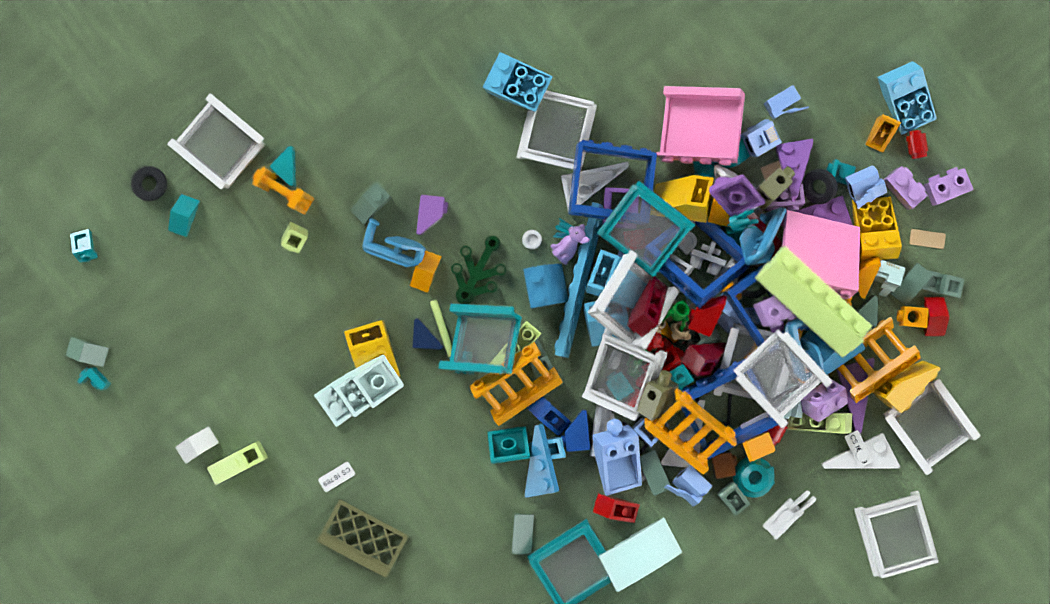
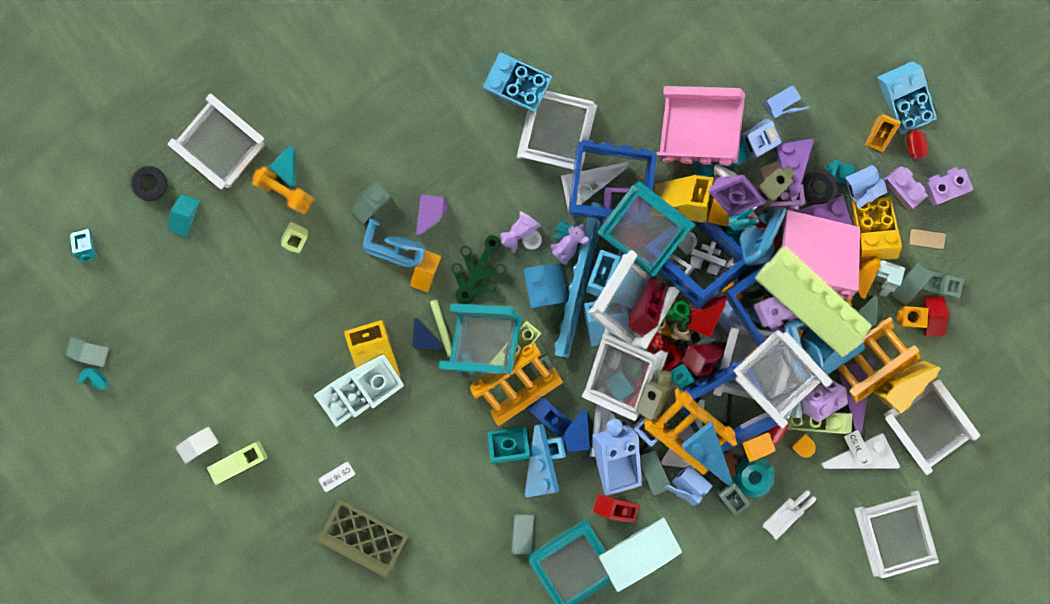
none -> lavender animal [500,211,541,253]
none -> dark azure wing [682,421,733,486]
none -> light orange tile [791,434,816,458]

